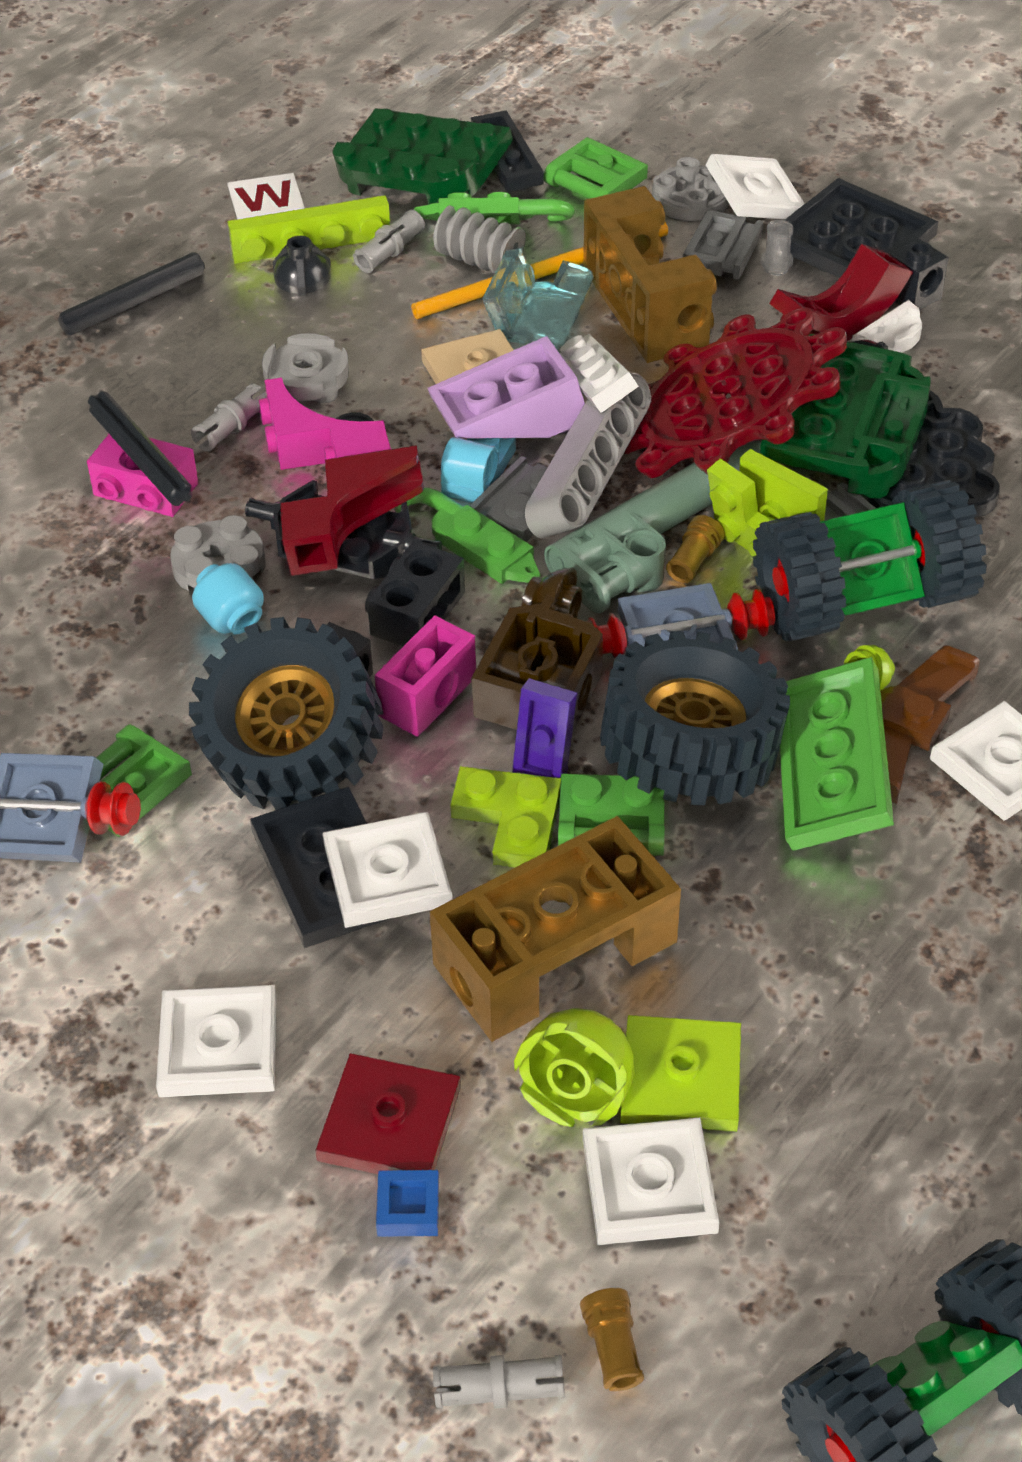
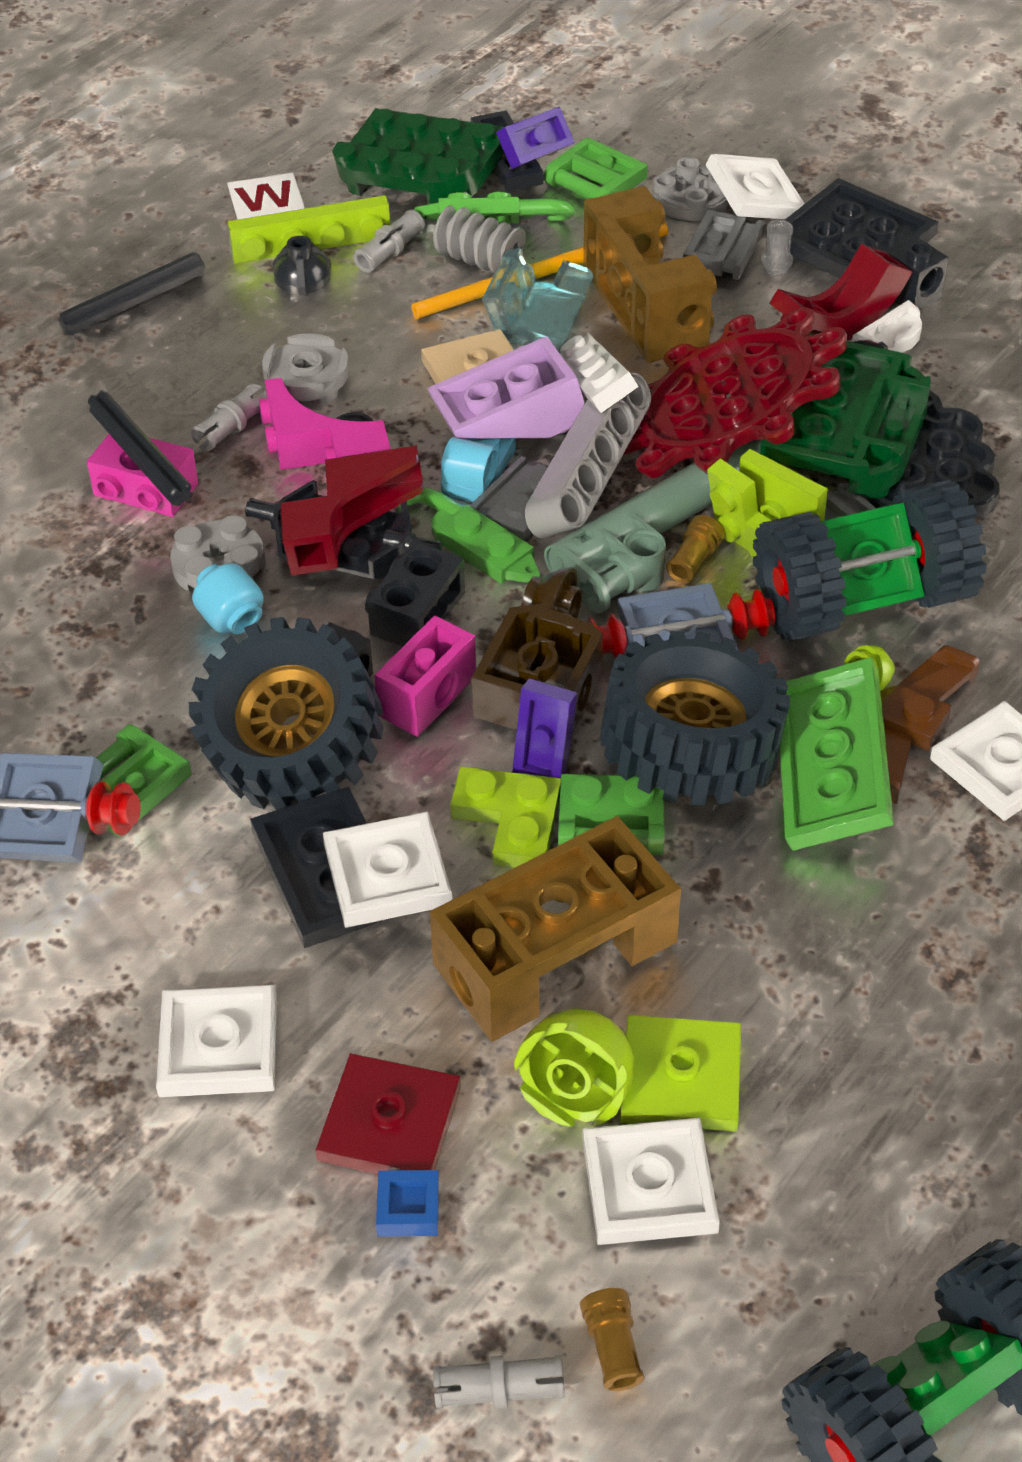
none -> plate [496,106,575,169]

